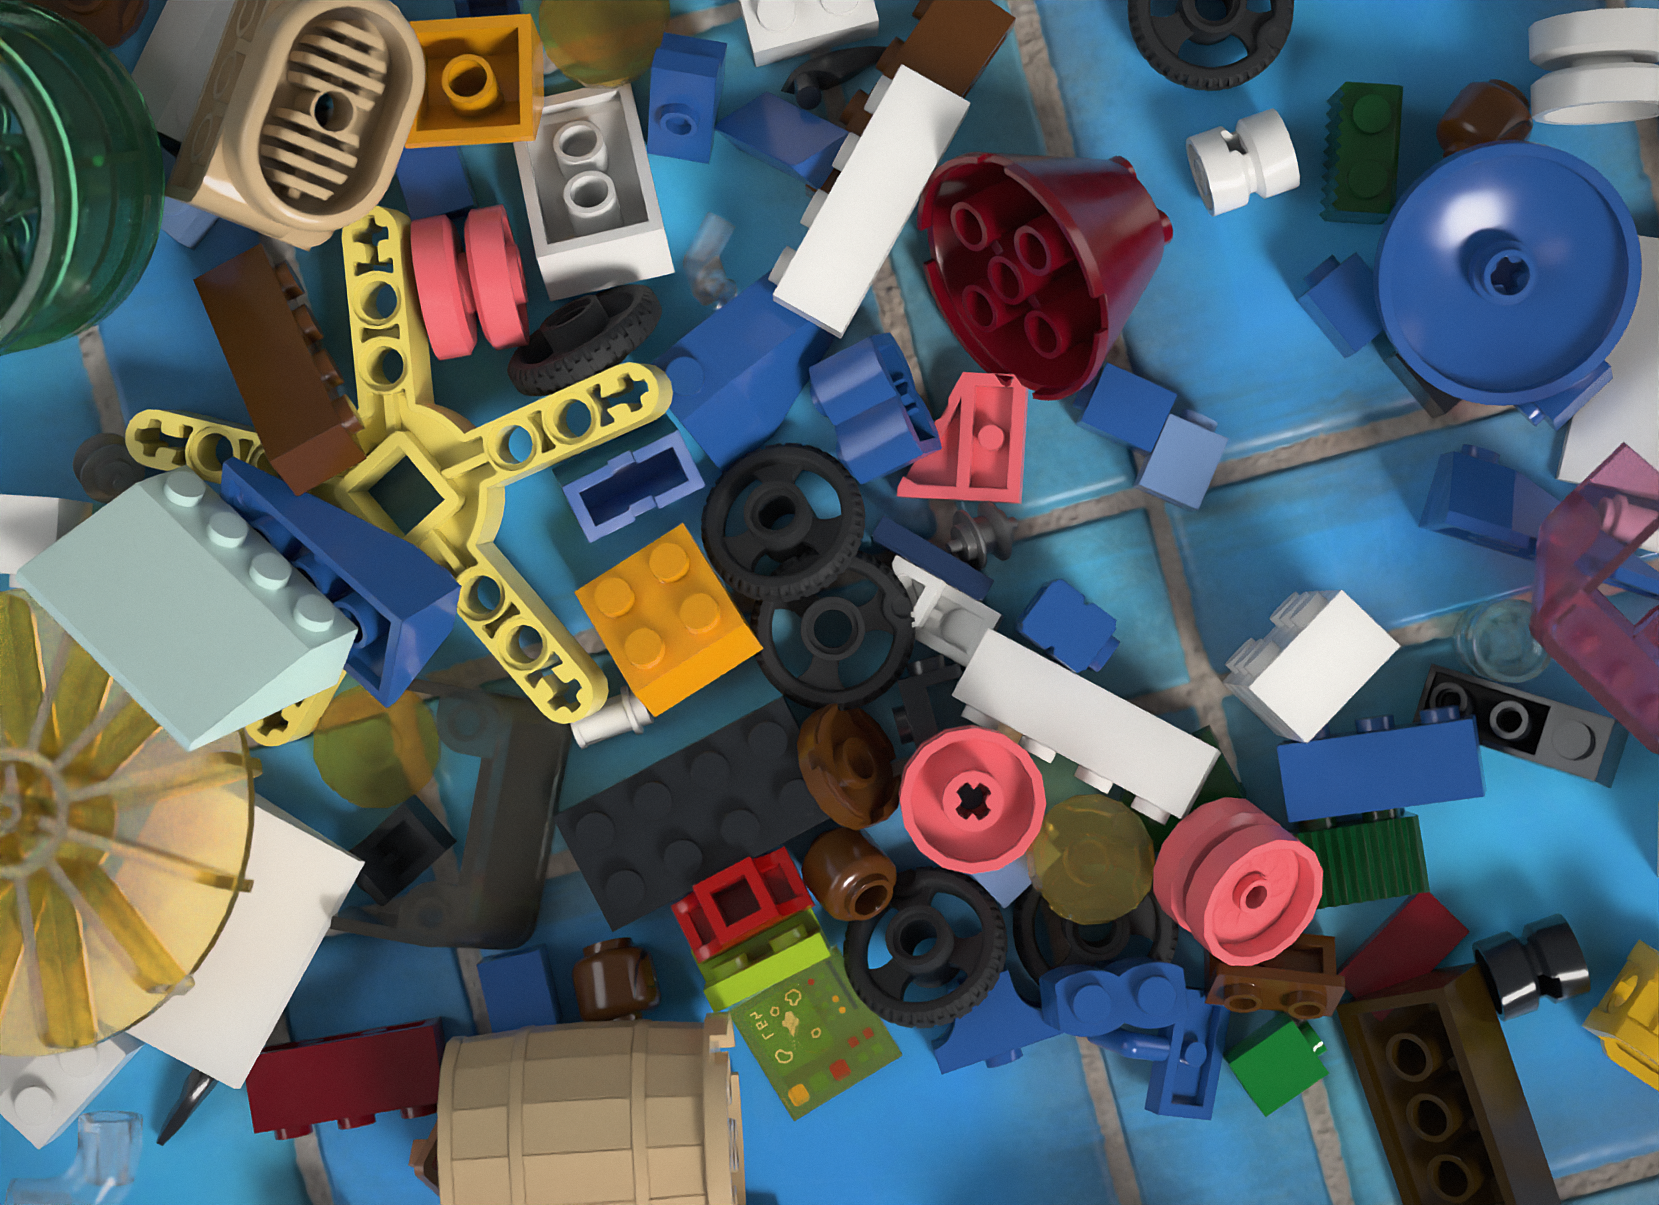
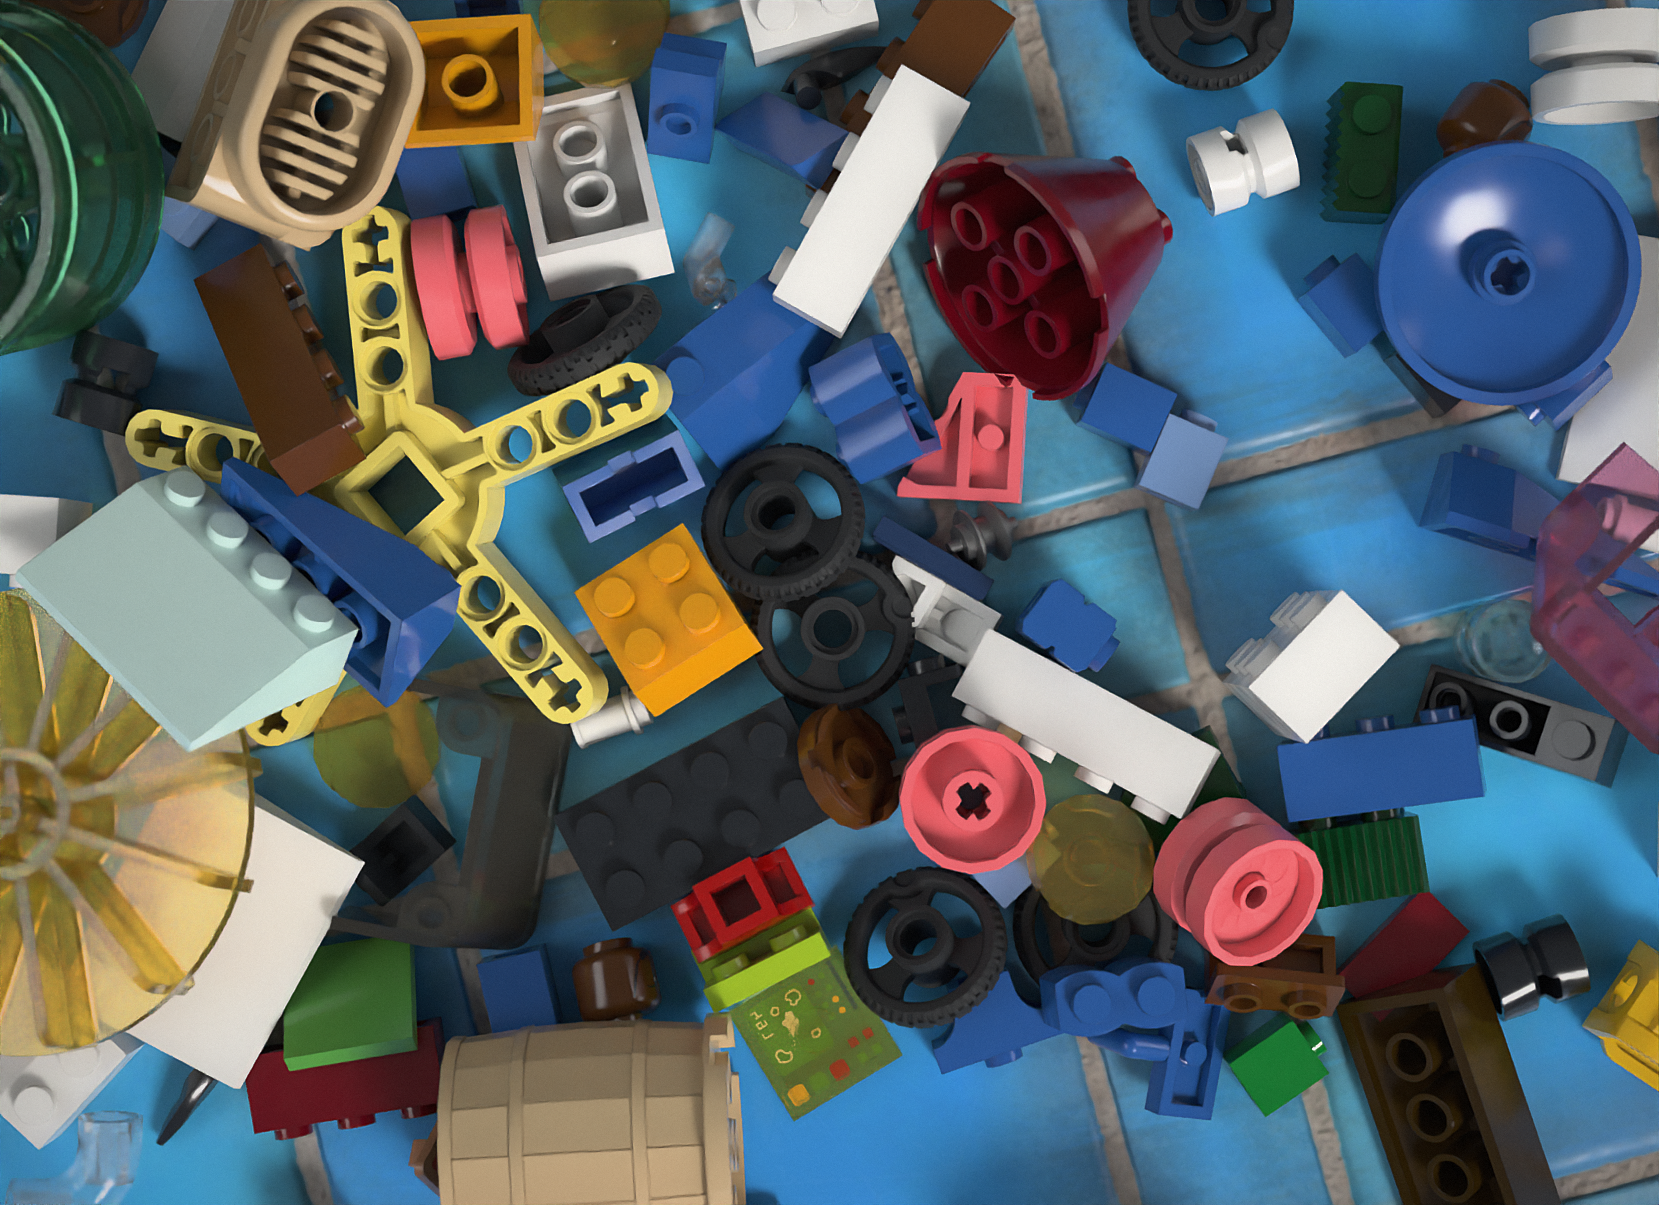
flat silver wheel [73,432,145,504] -> none
reddish brown head [801,826,897,921] -> none
none -> black wheel [52,328,159,436]
none -> bright green tile [284,932,418,1071]

